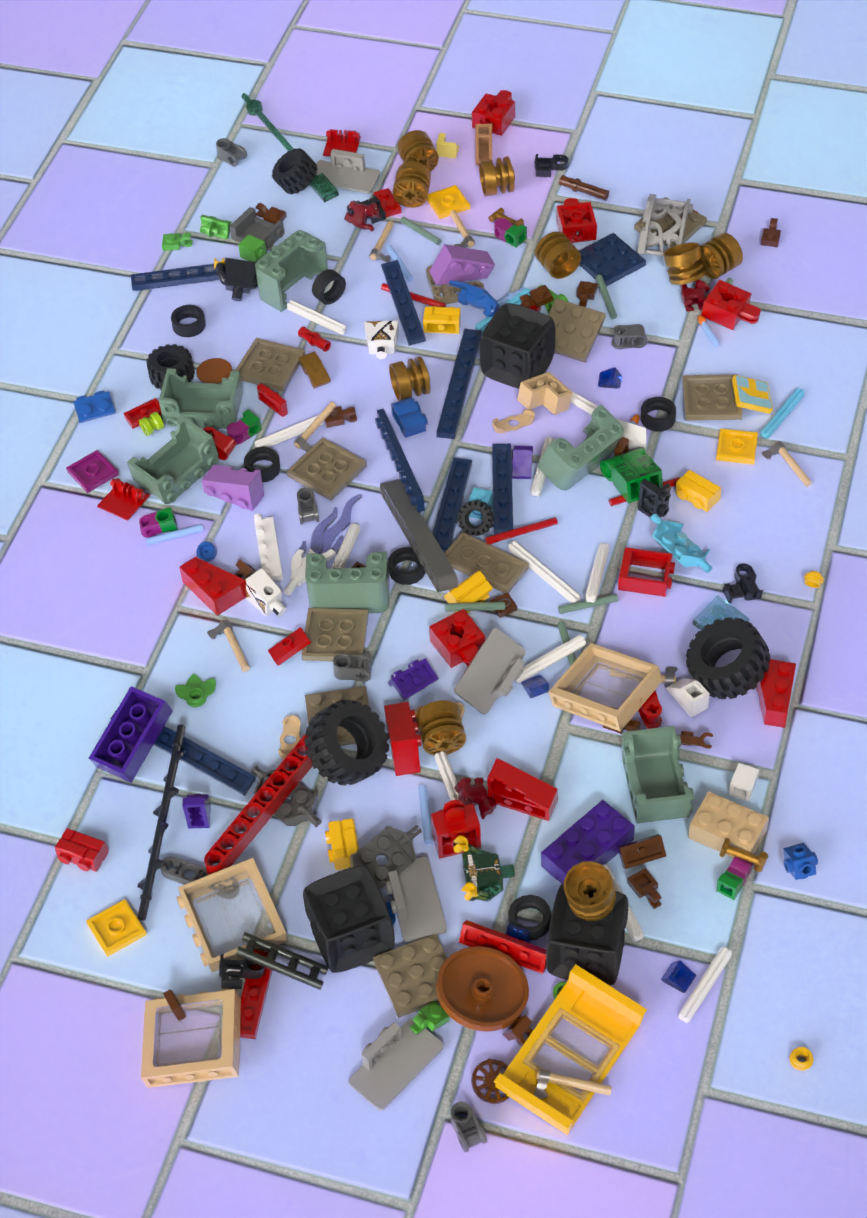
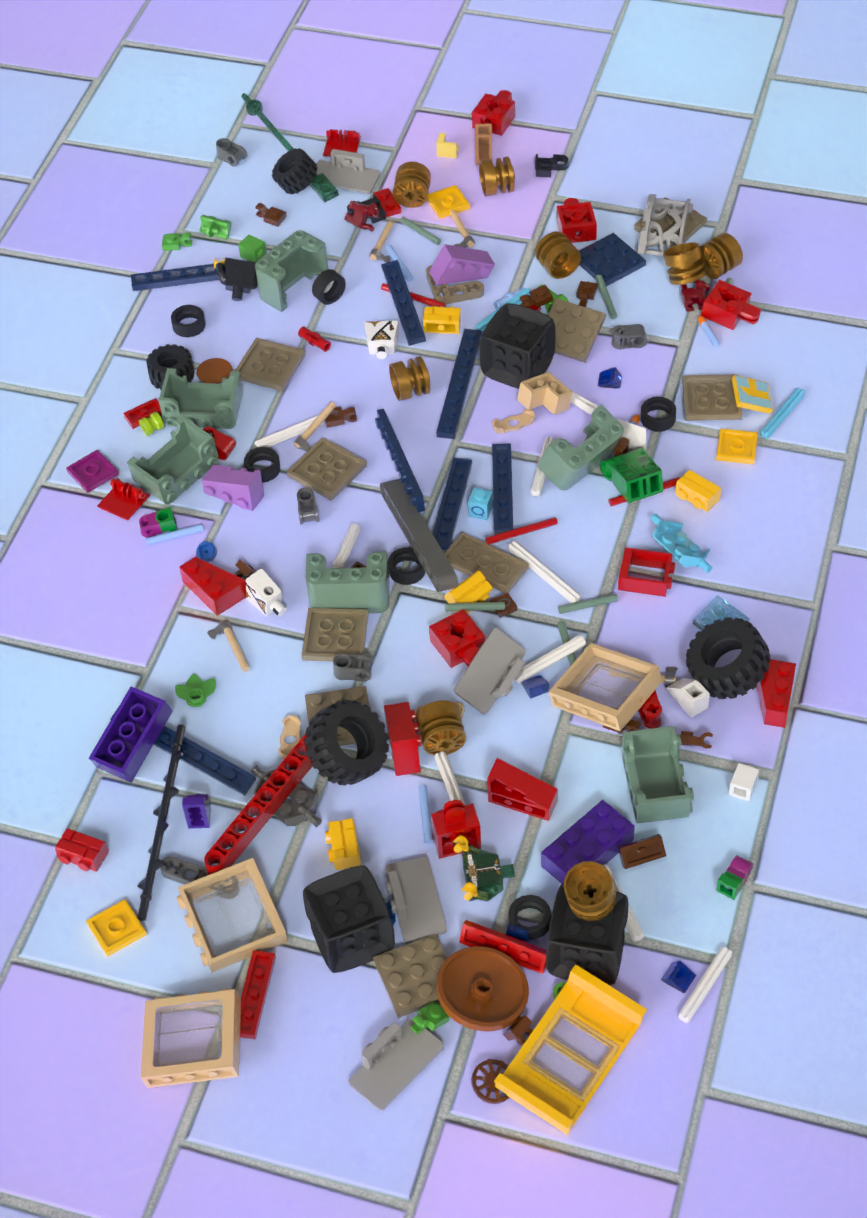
blue bracket [73,391,115,423] -> none
reddish brown tile [163,989,186,1021] -> none
black piece [219,954,266,990] -> none
leg [227,410,262,445] -> none
dark grey panel [230,207,285,251] -> none
pearl dark grey bar [235,932,329,990] -> none
white hinge [254,514,283,581] -> none
red plate [257,383,288,417] -> none
red plate [268,627,311,666] -> none
clear purple piece [284,494,362,596] -> none
white axle [287,300,347,335] -> none
pearl gold slope [298,352,331,389] -> none
dark grey plate [349,825,422,890] -> none
dark purple bracket [388,658,439,701] -> none
blue brick [391,397,428,438] -> none
pearl gold wheel [397,130,439,172] -> none
blue animal [449,280,500,317] -> none
dark grey piece [450,1102,488,1153] -> none
dark red animal [454,777,497,819] -> none
black tyre [457,500,495,536] -> none
pearl gold piece [488,208,524,227] -> none
leg [494,218,527,248] -> none
slope [512,446,533,479] -> none
tan piece [534,1068,612,1099] -> none
reddish brown pin [559,175,609,201] -> none
white axle [585,543,609,603] -> none
reddish brown plate [627,868,662,909] -> none
black bracket [638,479,671,518] -> none
tan brick [688,791,769,858] -> none
pearl gold piece [719,838,768,872] -> none
black piece [723,563,763,604] -> none
reddish brown plate [761,218,781,247] -> none
tan piece [762,441,812,487] -> none
blue brick [783,842,818,880] -> none
yellow plate [789,1047,814,1071] -> none
yellow plate [804,571,824,588] -> none

